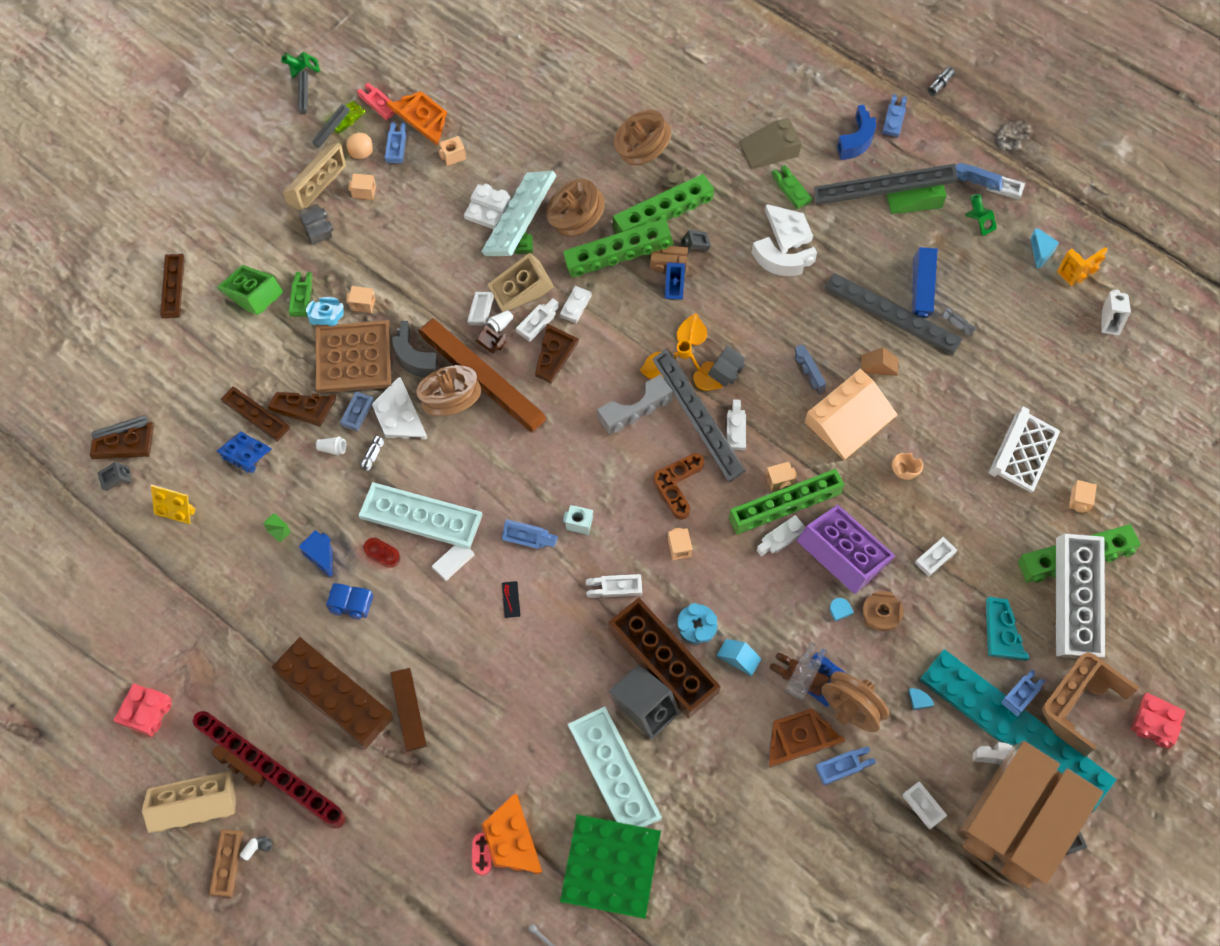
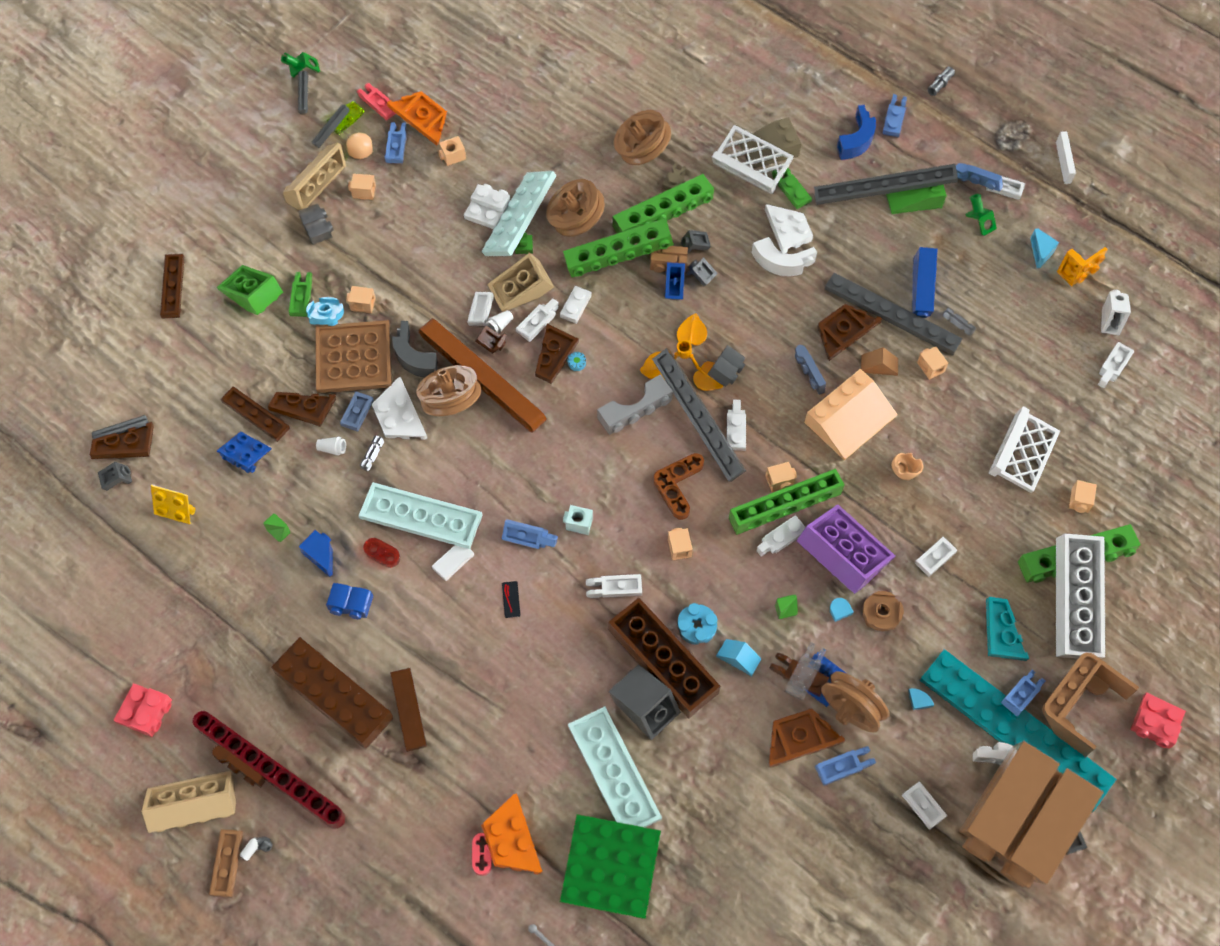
none -> medium azure tile [568,352,586,371]
none -> bracket [686,258,718,287]
none -> white fence [712,125,794,194]
none -> bright green slope [775,594,798,619]
none -> reddish brown wing [817,304,882,361]
none -> light nougat brick [917,346,948,380]
none -> white tile [1056,131,1076,184]
none -> white hinge [1098,342,1134,388]

